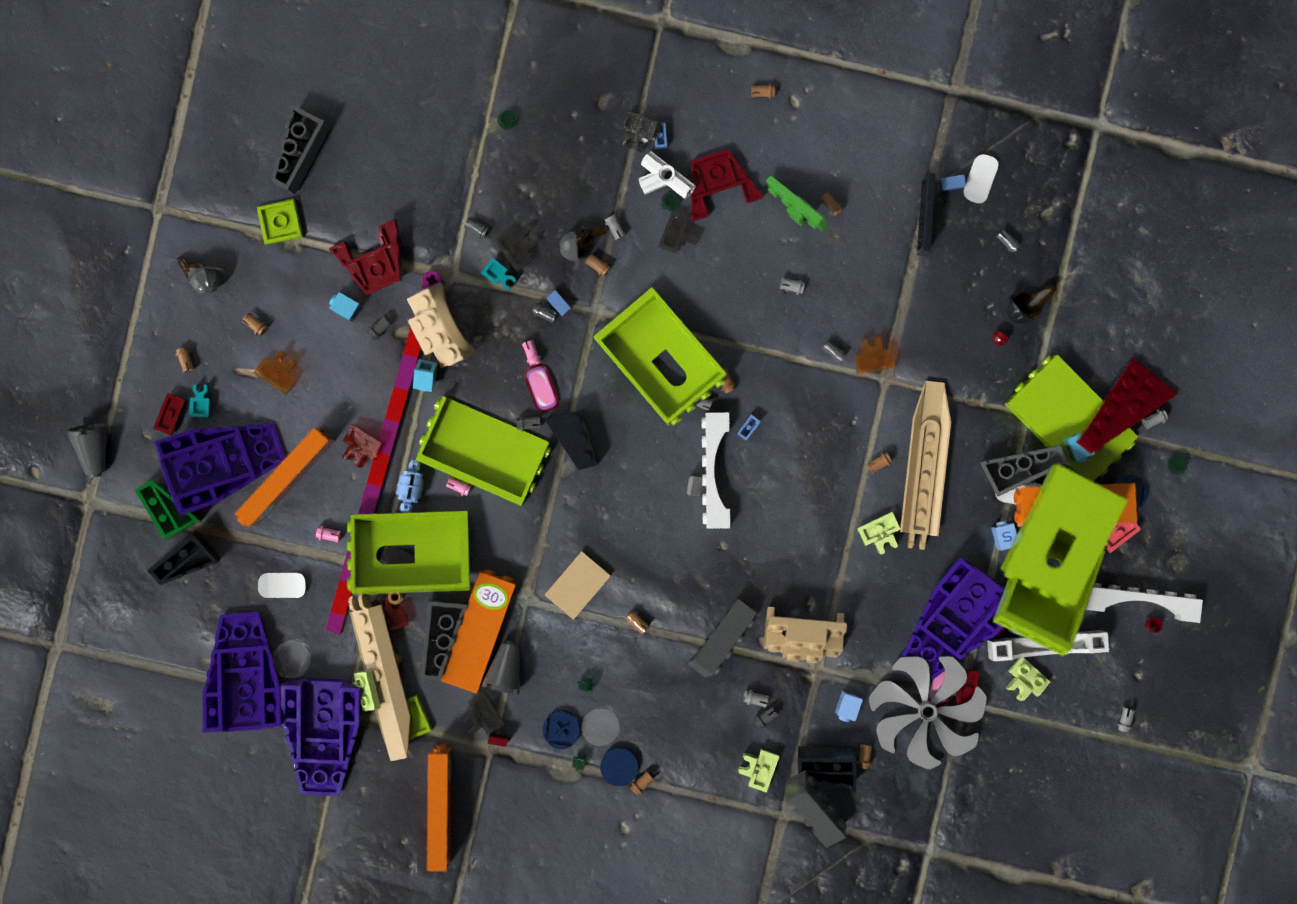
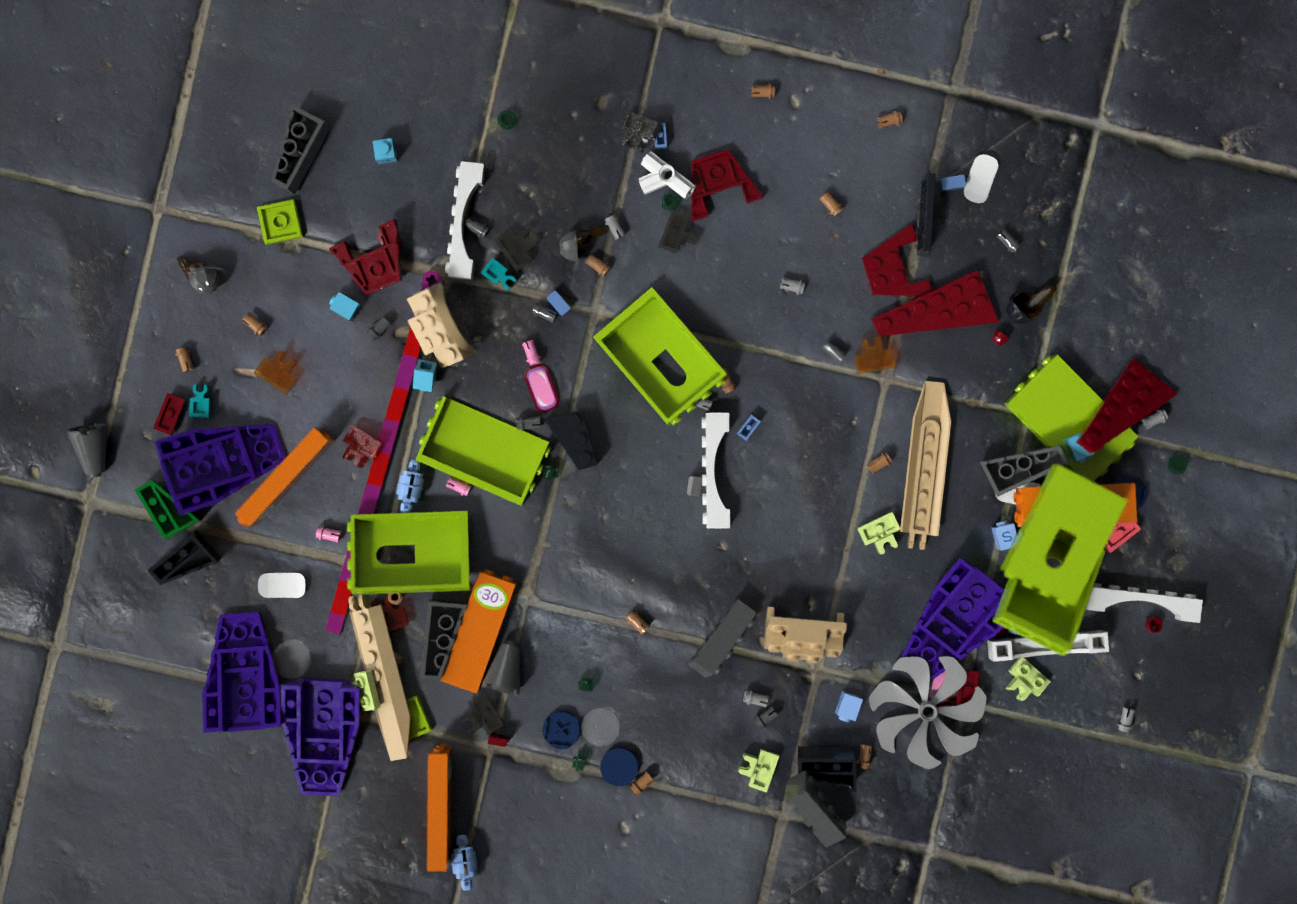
tan tile [545,551,611,620] -> none
bright green plate [766,176,828,232] -> none
none -> medium azure brick [372,138,398,164]
none -> white arch [445,161,485,281]
none -> light blue piece [451,835,478,891]
none -> clear green plate [541,466,560,479]
none -> dark red wing [862,225,931,297]
none -> dark red wing [871,270,999,337]
none -> medium nougat pin [877,111,903,129]

